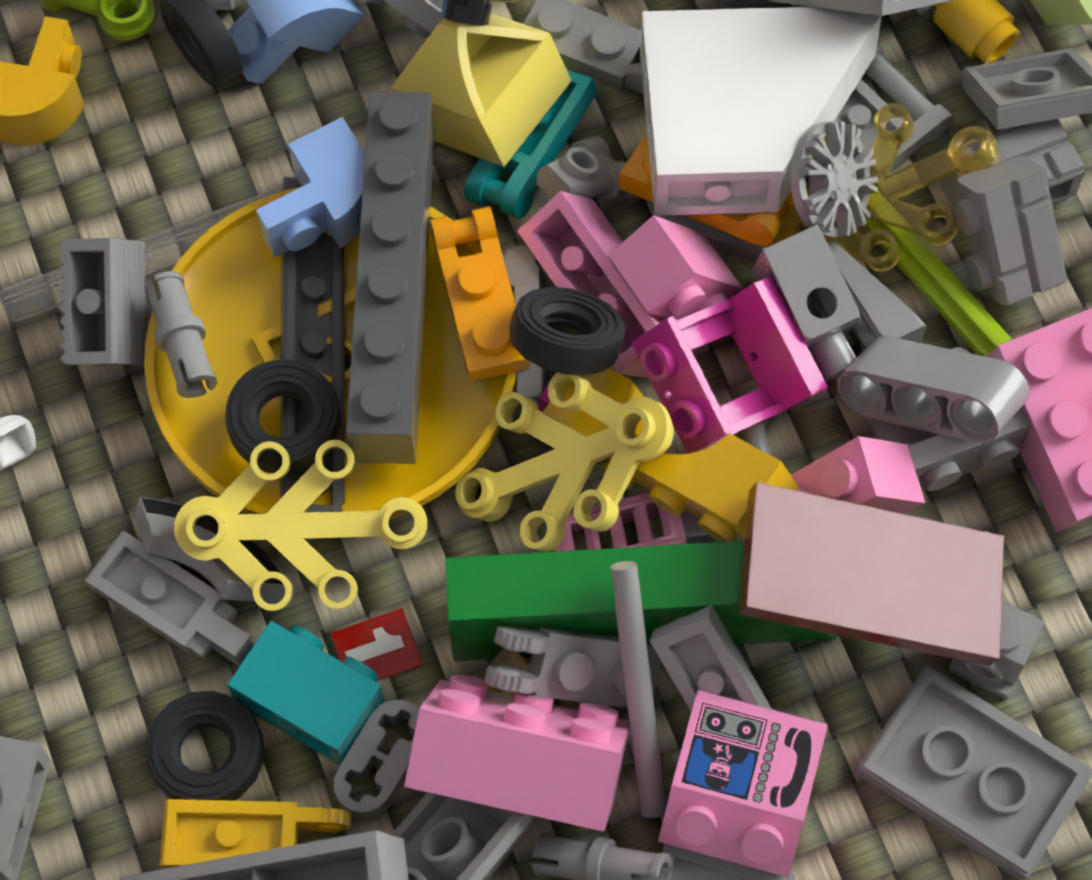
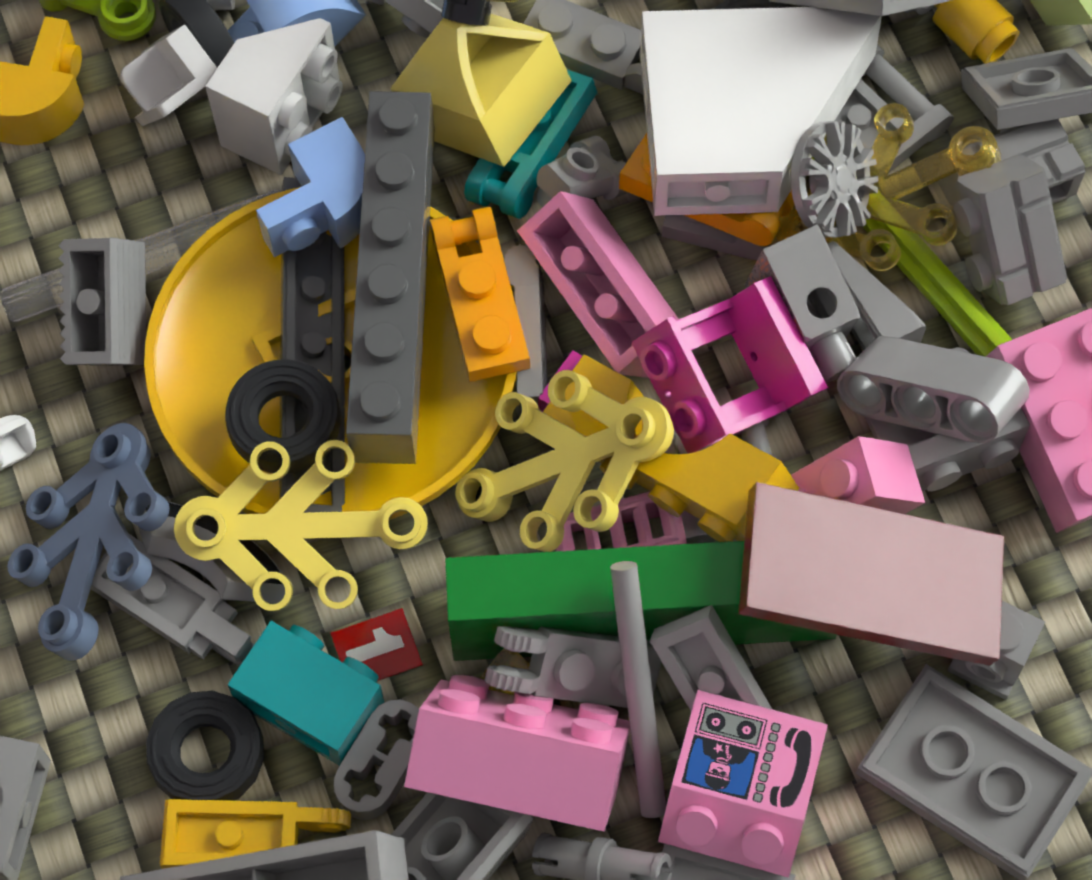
light grey pin [144,271,217,398] -> none
black tyre [510,287,625,376] -> none
bright pink brick [608,215,743,320] -> none
none -> sand blue plant [8,423,169,661]
none -> white panel [120,24,217,126]
none -> white slope [205,18,343,175]

